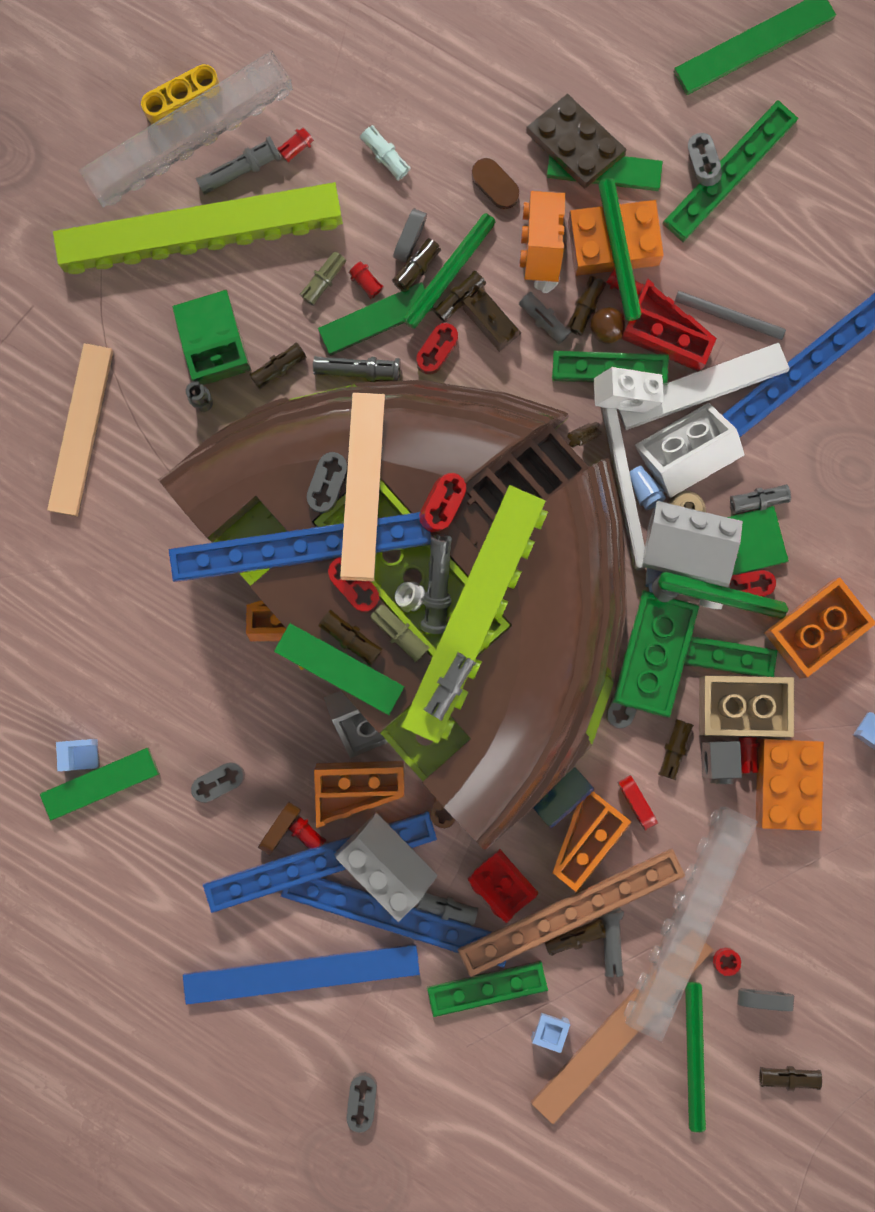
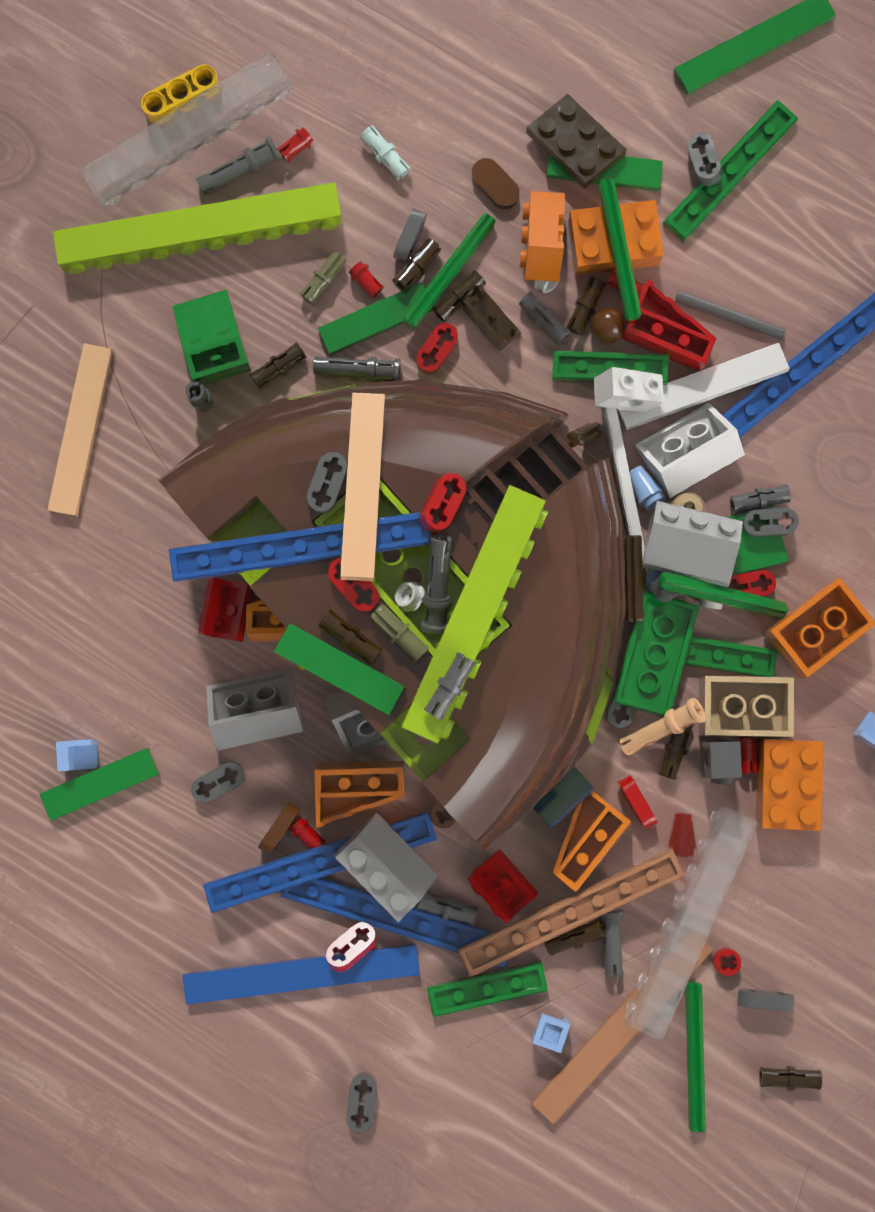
none -> red bracket [198,577,253,642]
none -> light grey slope [206,668,303,751]
none -> beam [326,922,376,972]
none -> light nougat pin [620,698,706,756]
none -> dark brown axle [624,535,644,622]
none -> clear red cone [667,813,697,857]
none -> dark grey beam [742,508,799,538]

